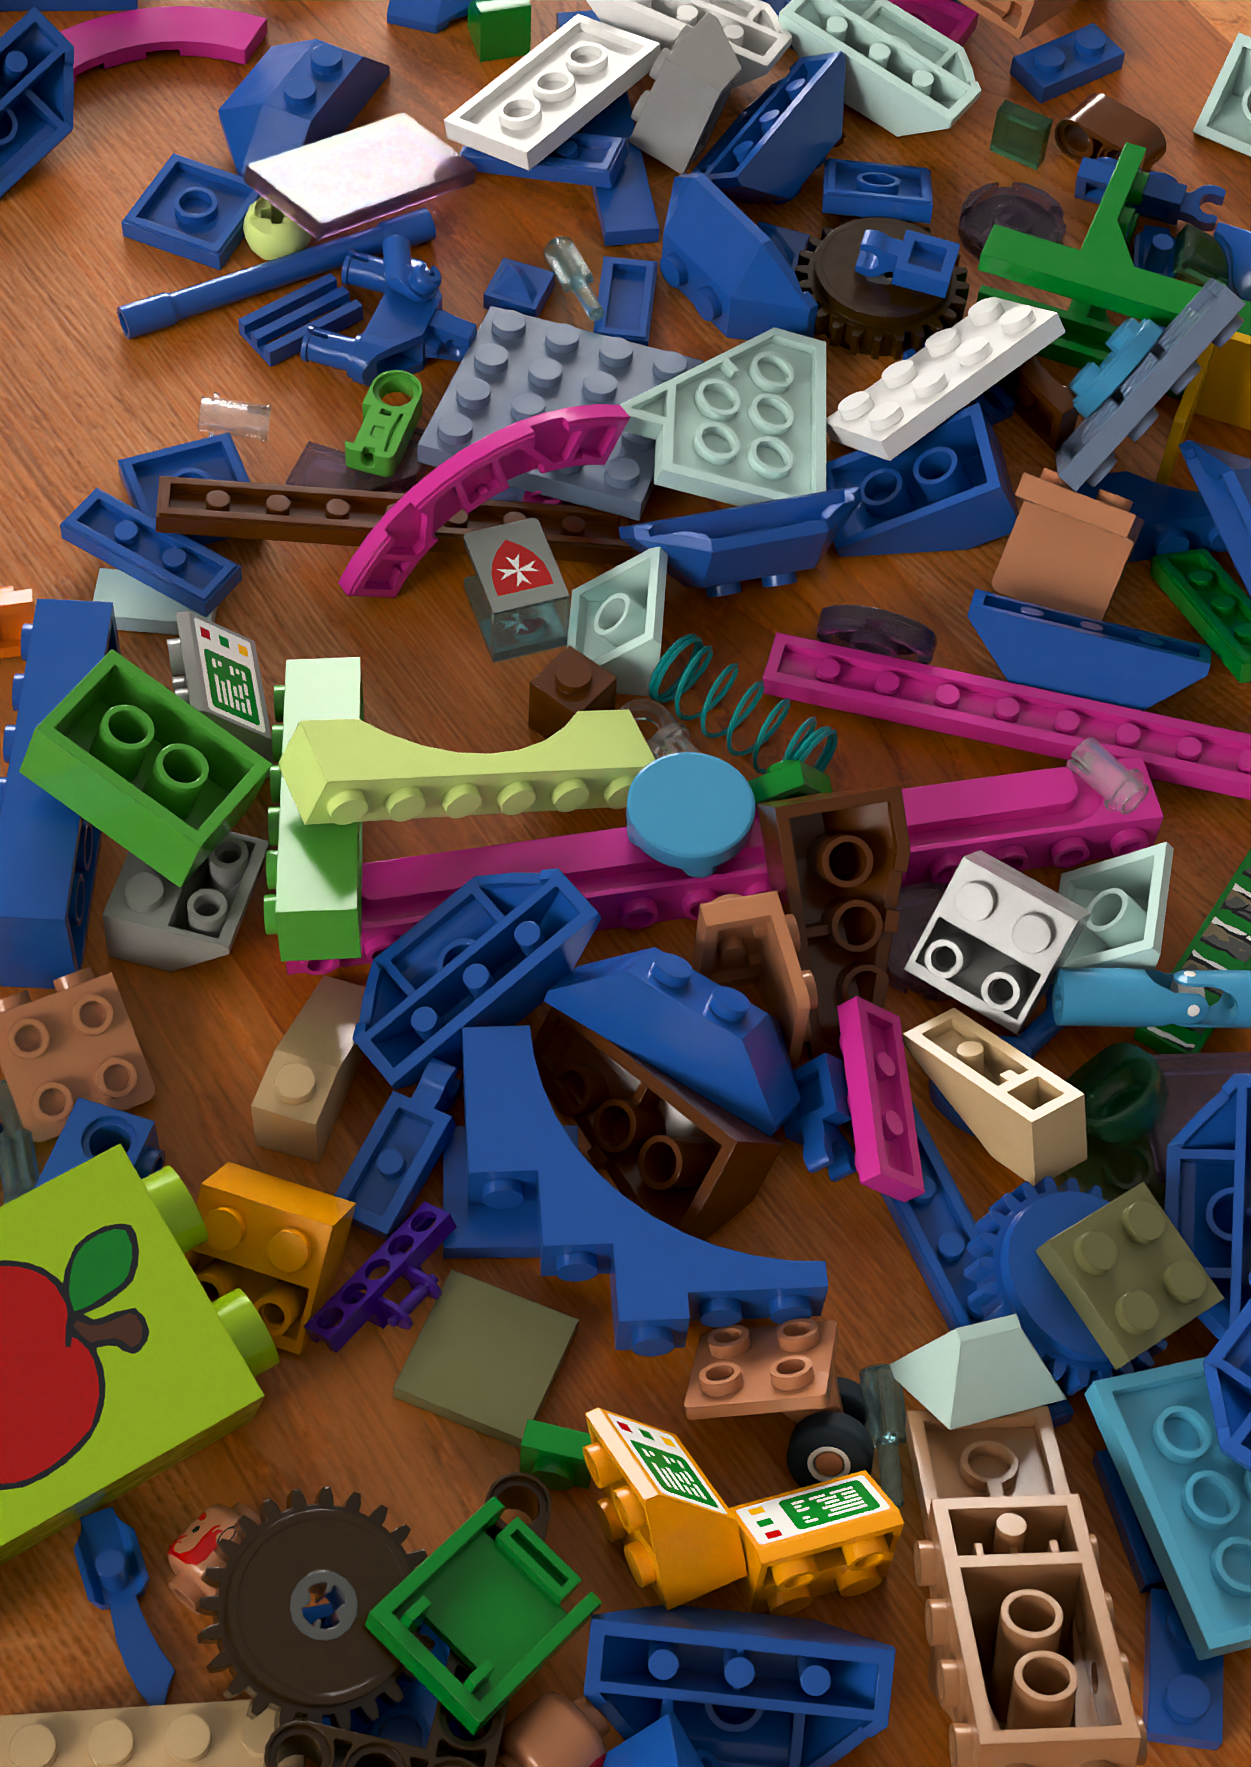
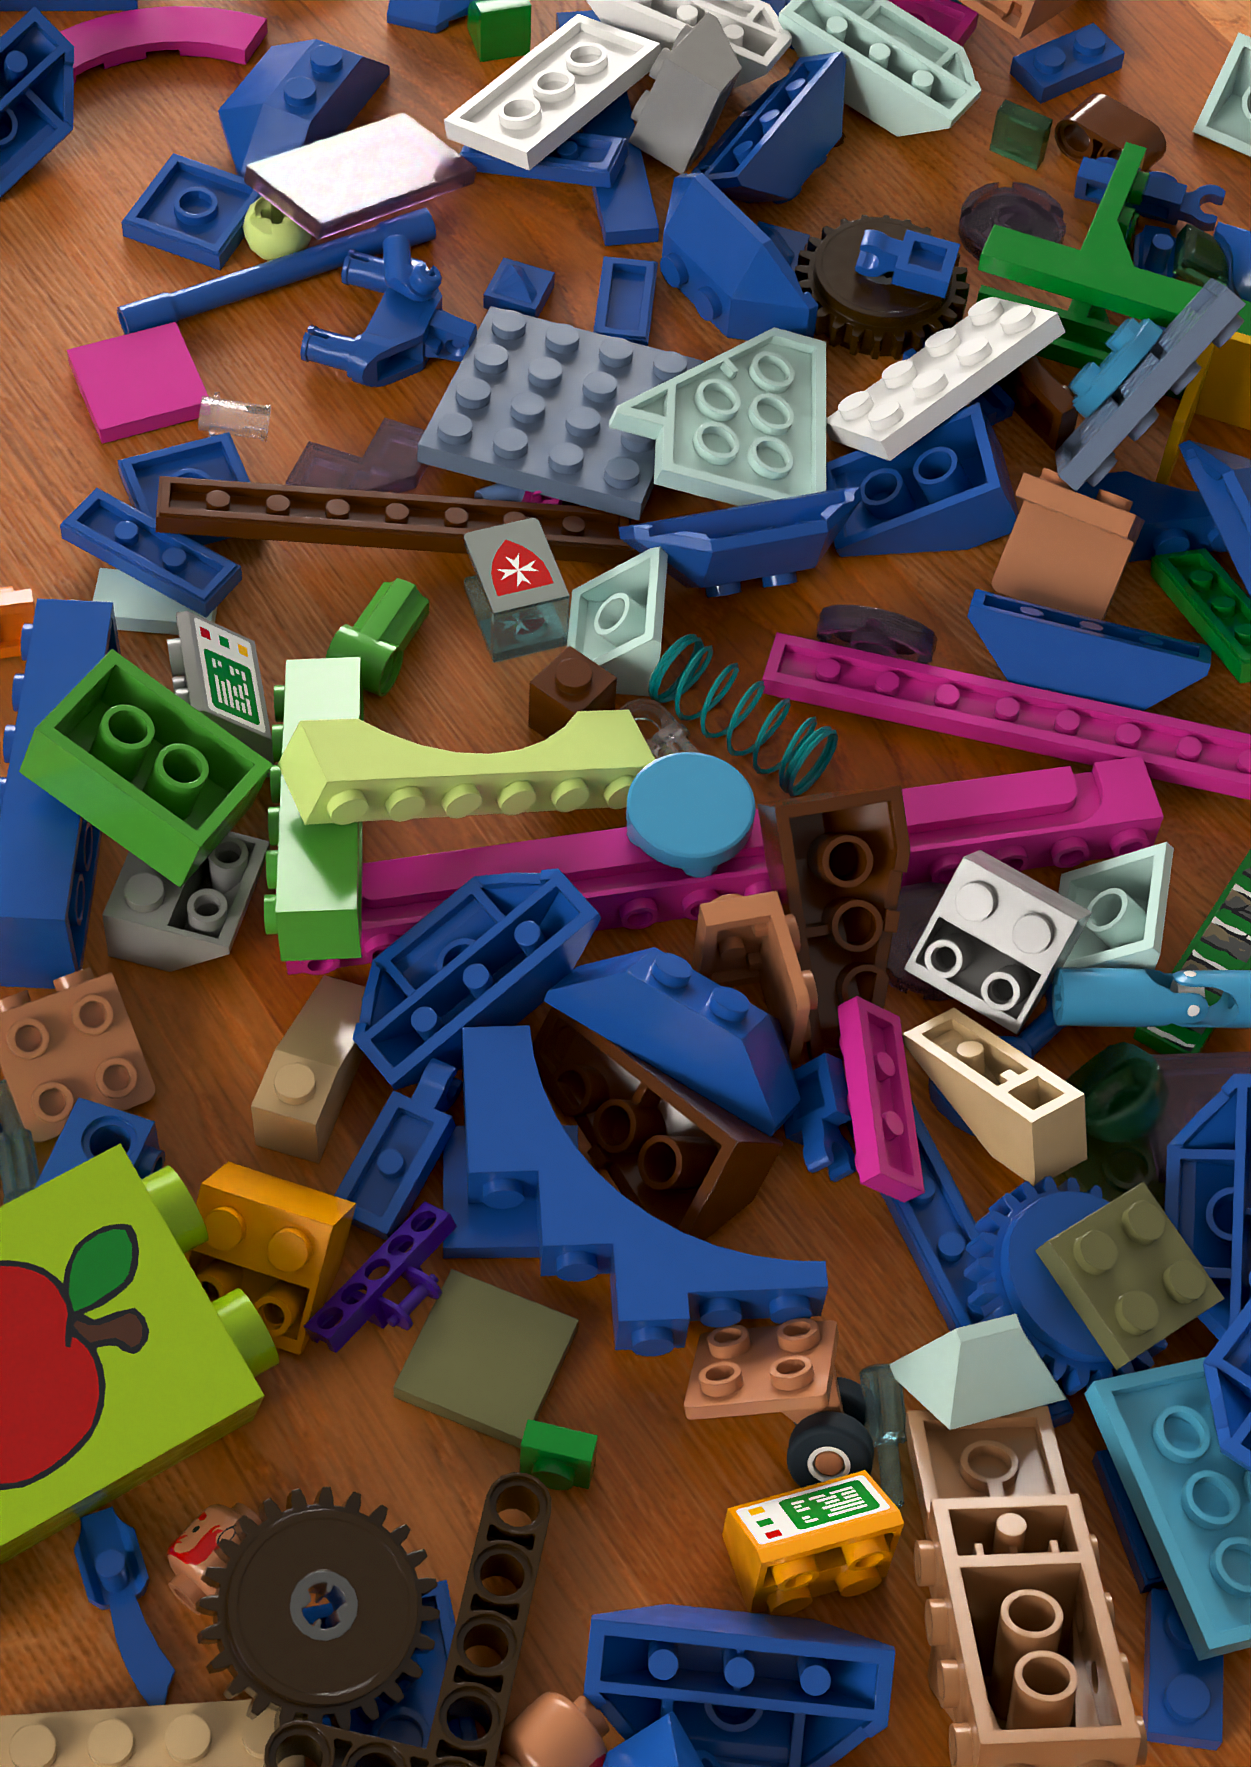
blue tile [238,273,363,367] -> none
dark pink tile [338,404,630,598] -> none
bright green piece [345,370,423,477] -> none
green container [365,1496,603,1736] -> none
clear light blue axle [544,236,604,321] -> none
light orange slope [583,1408,748,1611] -> none
green plate [747,760,833,809] -> none
blue tile [822,158,933,224] -> none
clear pin [1067,737,1149,815] -> none
none -> dark pink tile [67,322,212,444]
none -> bright green piece [326,578,429,697]

